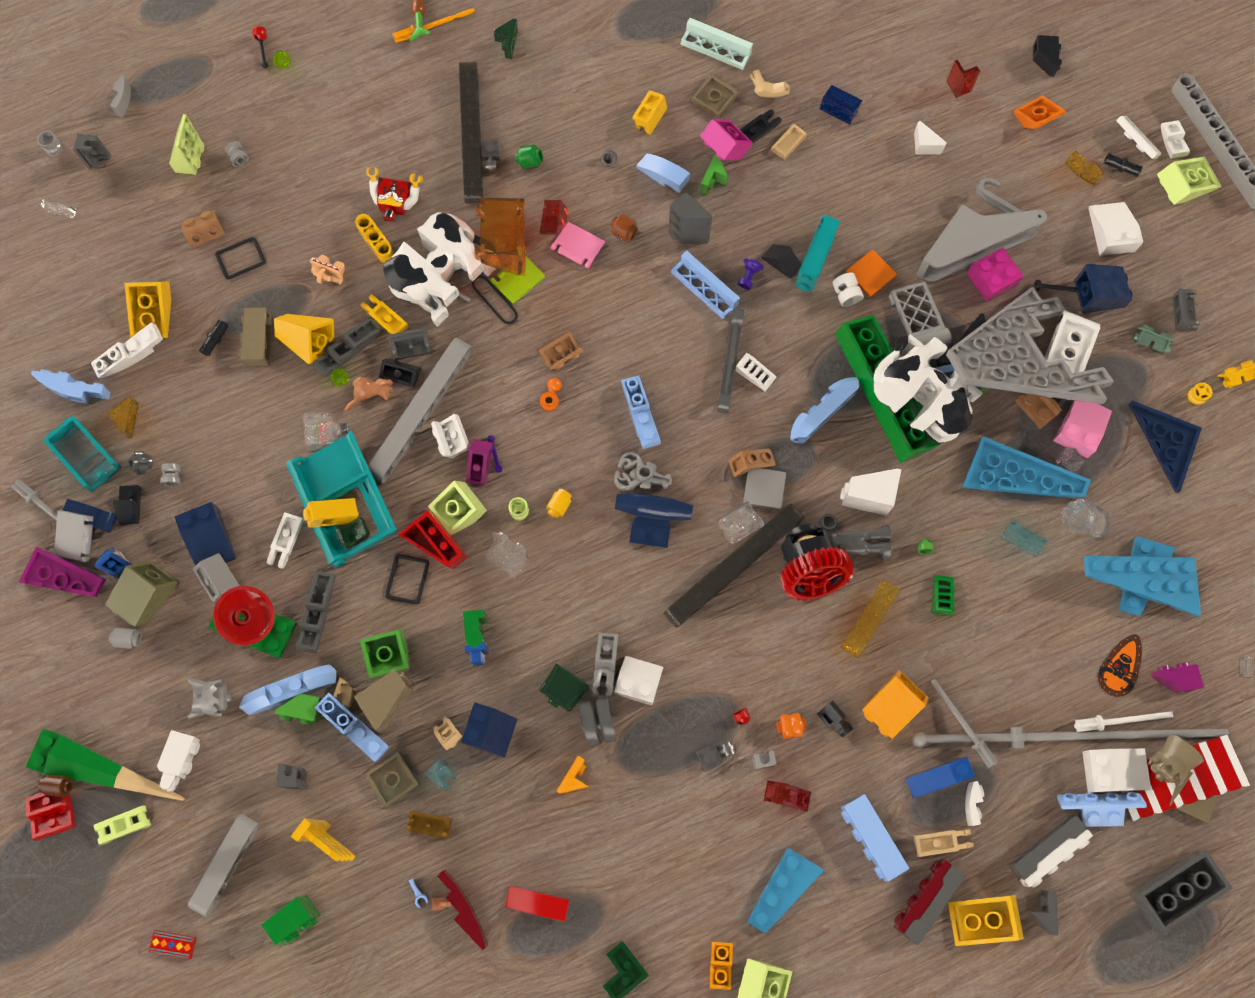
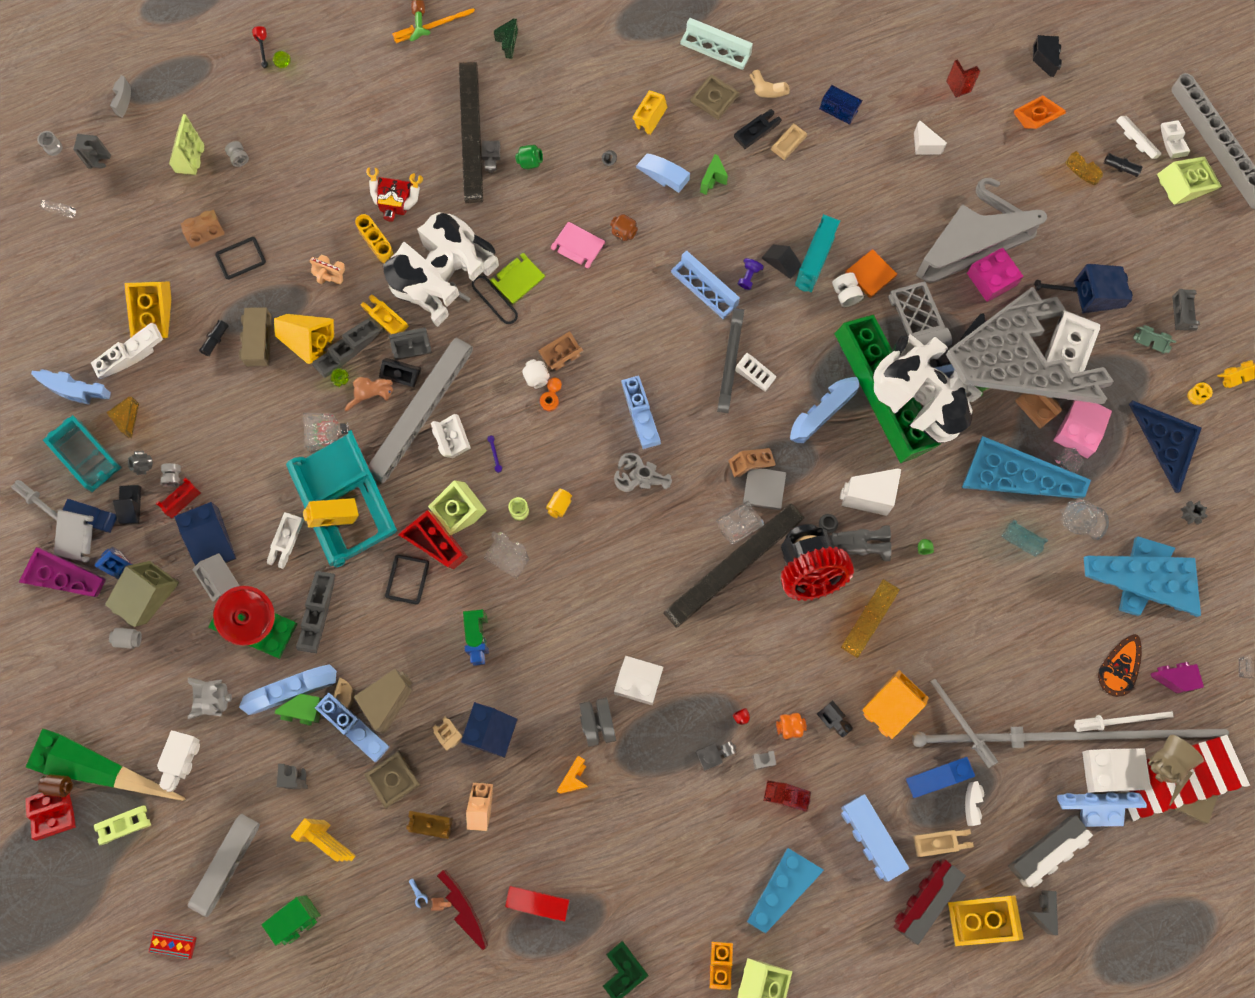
clear green bracket [335,517,370,546] -> none
bright green slope [360,628,409,679] -> none
clear light blue hinge [425,758,456,791] -> none
magenta slope [466,439,493,486] -> none
clear orange windscreen [476,198,526,276] -> none
clear red slope [539,200,568,235] -> none
clear green torso [540,663,589,712] -> none
light grey plate [592,633,619,697] -> none
dark blue plate [615,494,693,548] -> none
dark grey slope [668,192,712,244] -> none
dark pink brick [700,119,753,160] -> none
green slope [931,575,954,616] -> none
white slope [1088,202,1143,256] -> none
dark grey brick [1129,850,1232,933] -> none
none -> red hinge [156,477,201,518]
none -> light nougat slope [466,783,493,831]
none -> white head [522,359,550,389]
none -> dark grey gear [1181,501,1208,525]

